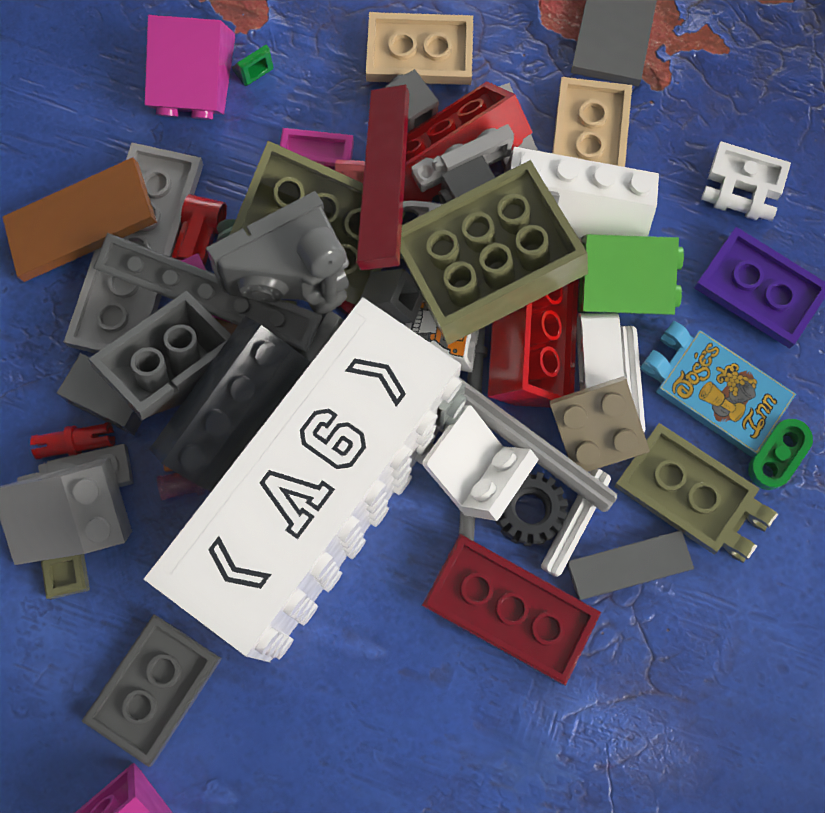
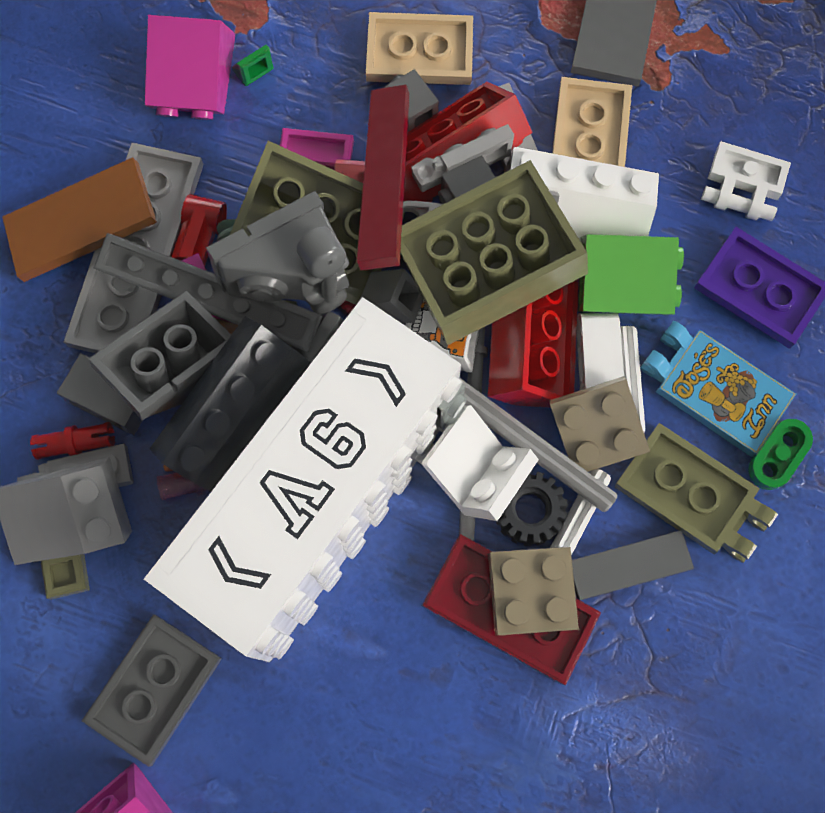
none -> dark tan plate [488,547,579,636]

